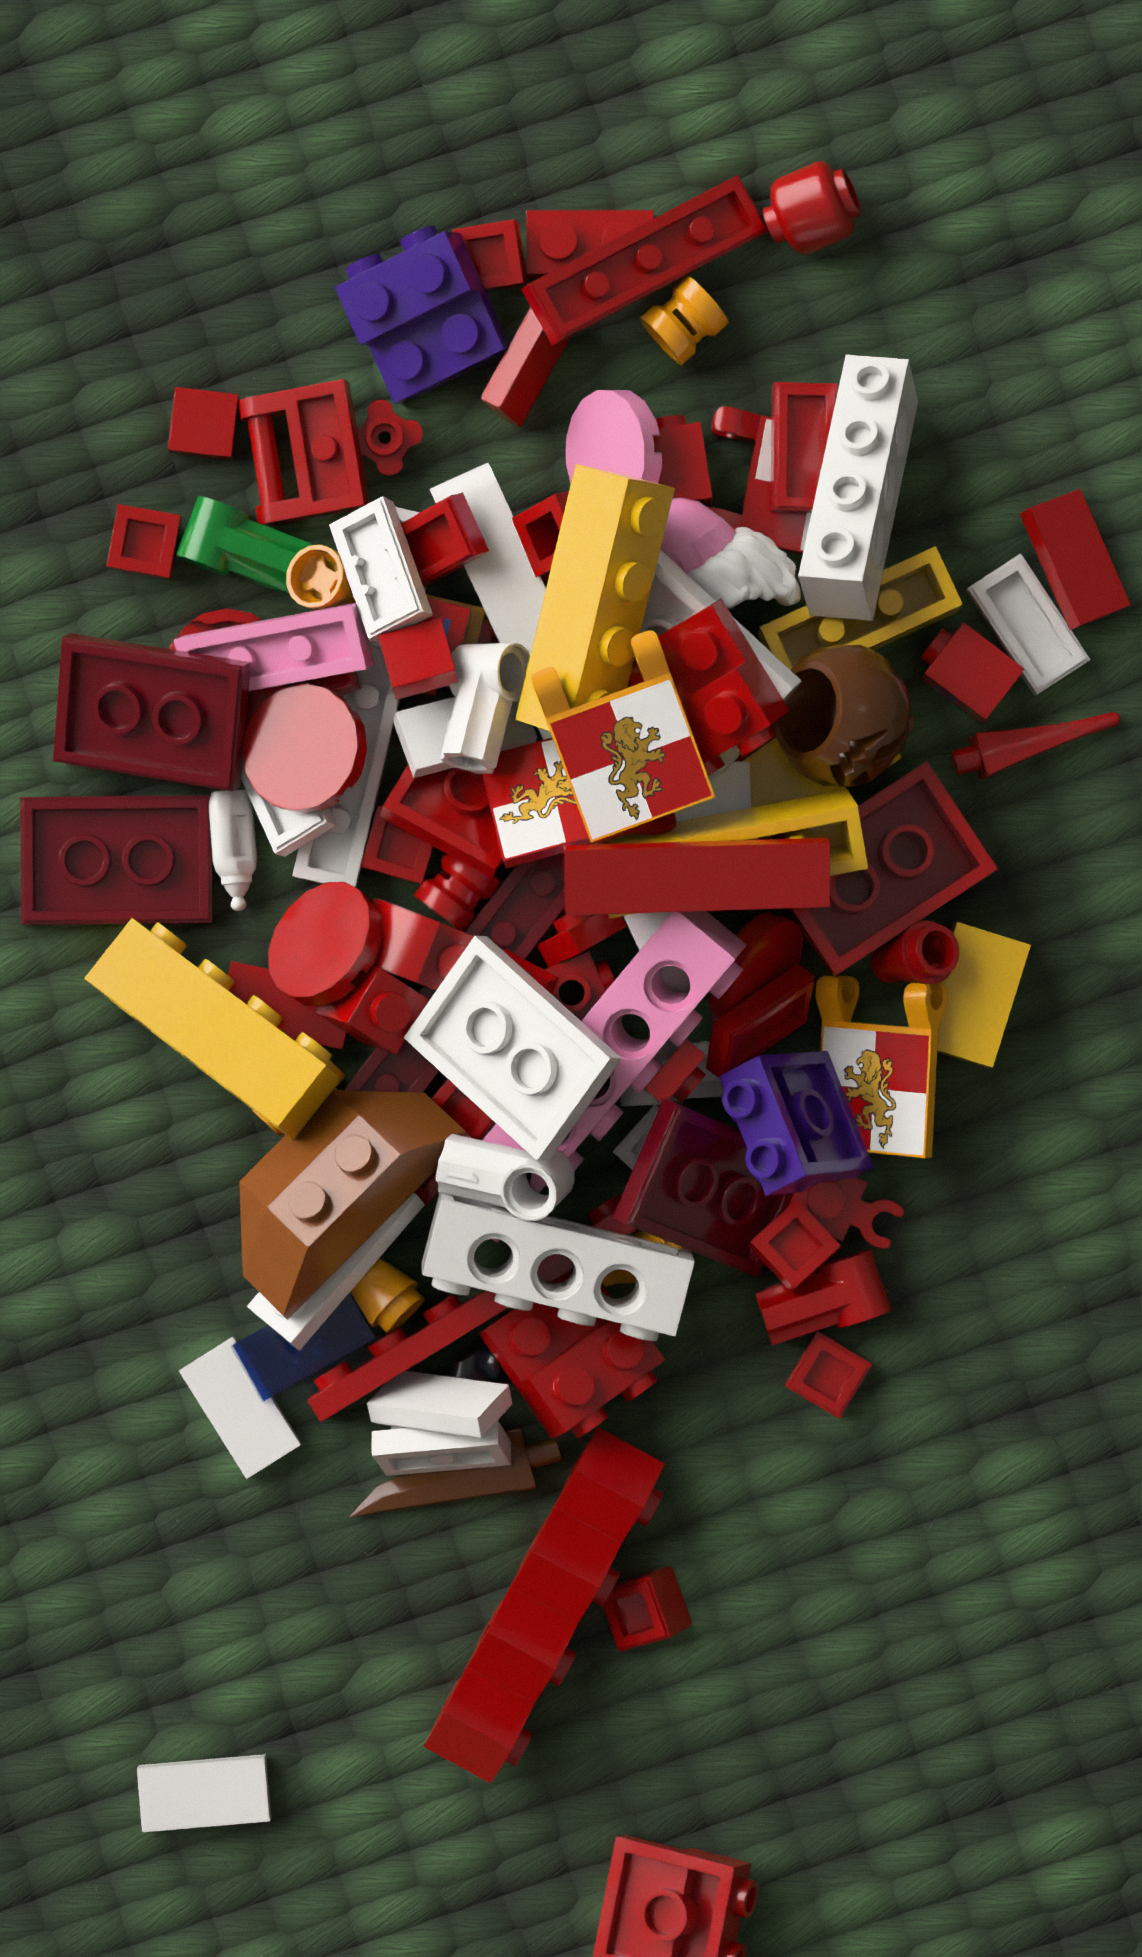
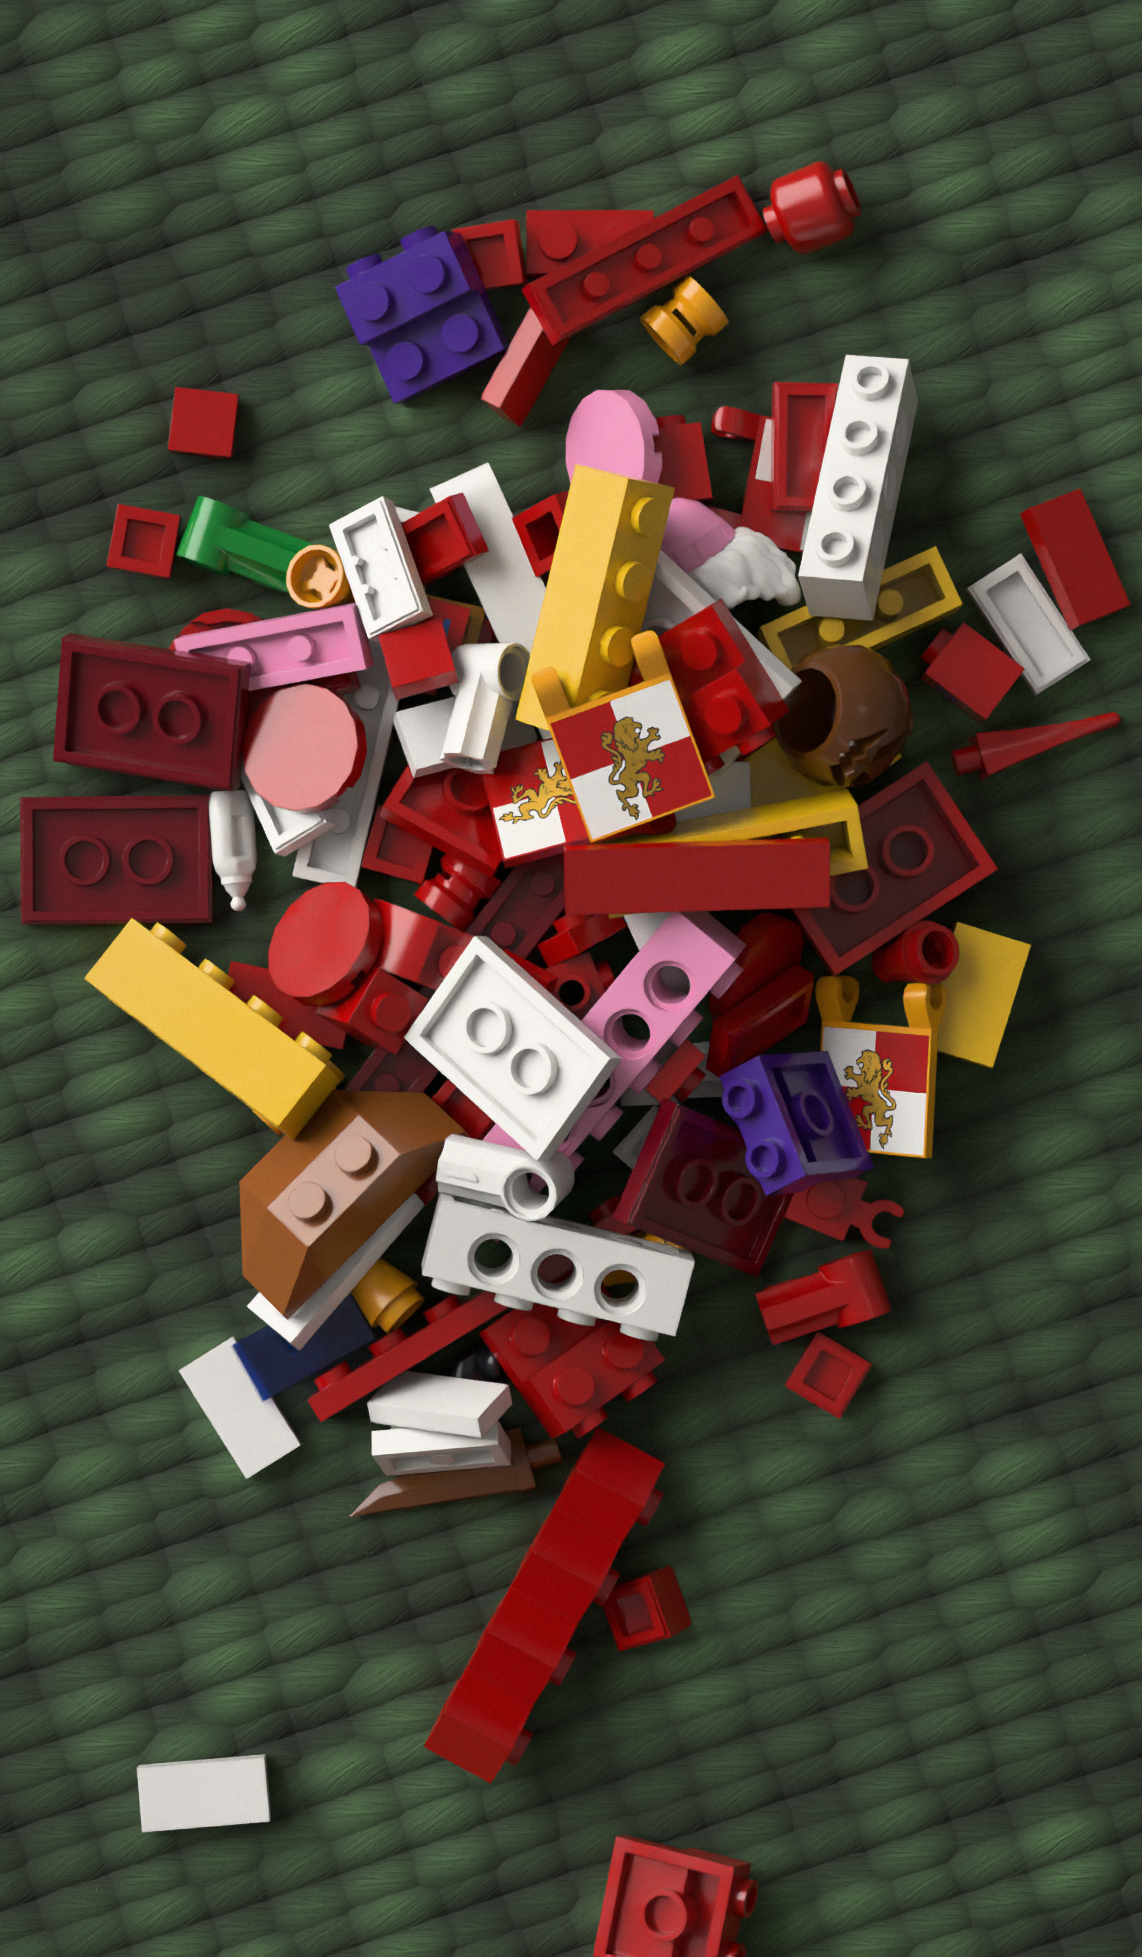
red plate [238,379,369,527] -> none
red plate [357,400,423,476] -> none
red tile [748,1199,841,1293] -> none

